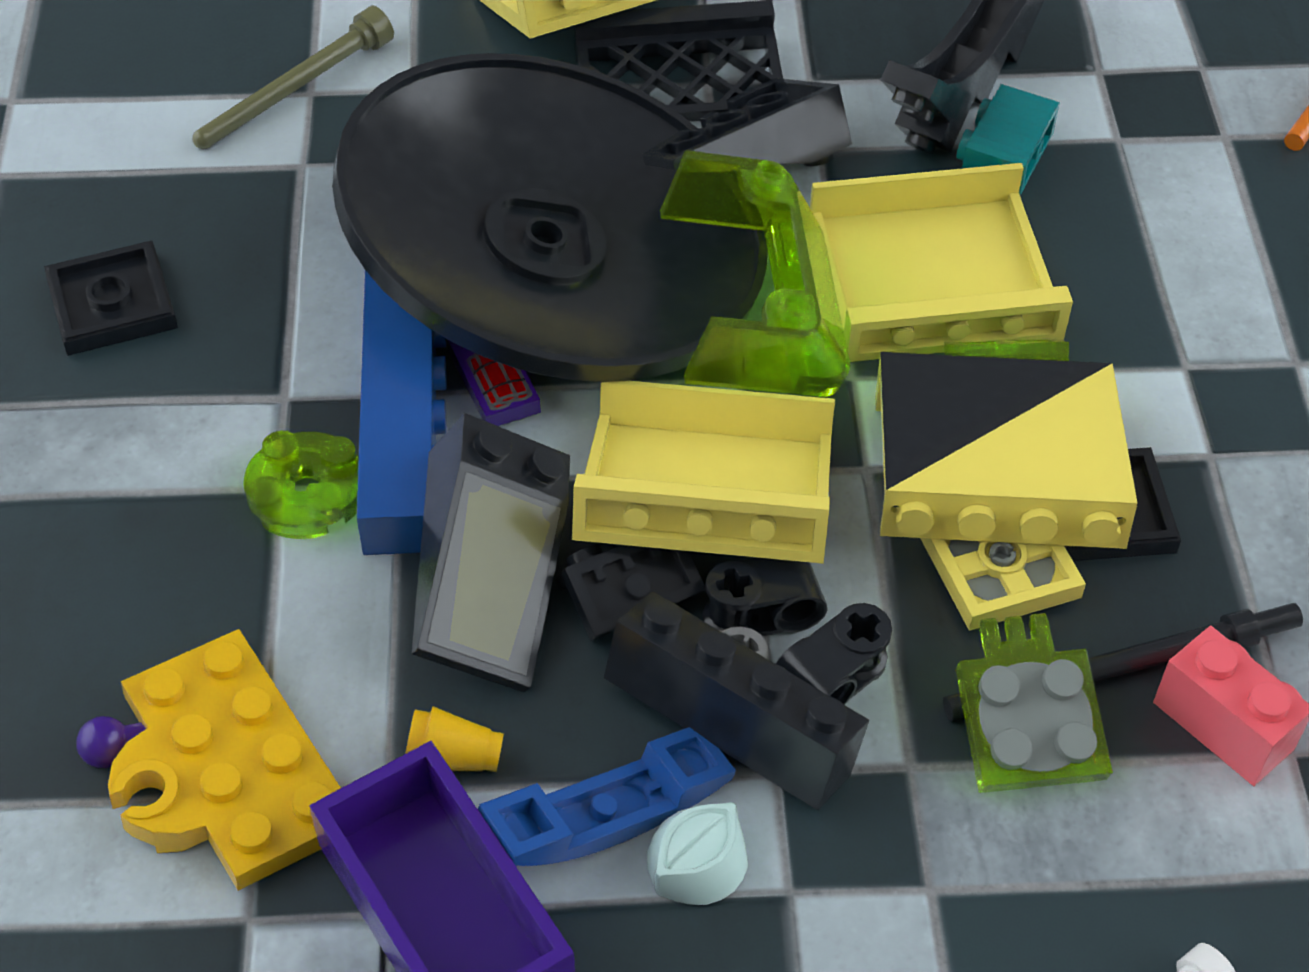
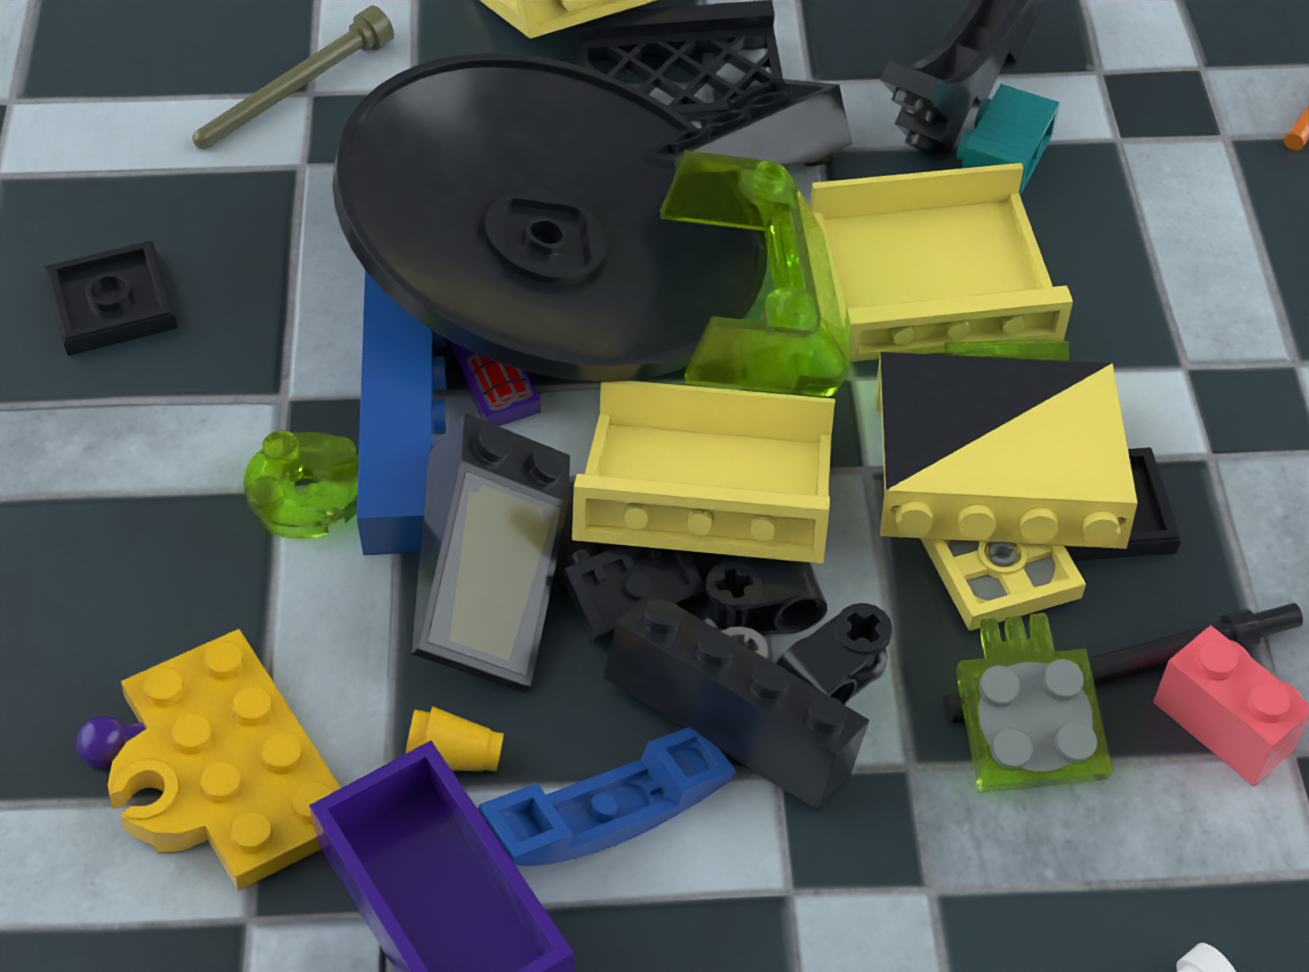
light aqua hat [647,802,748,905] -> none

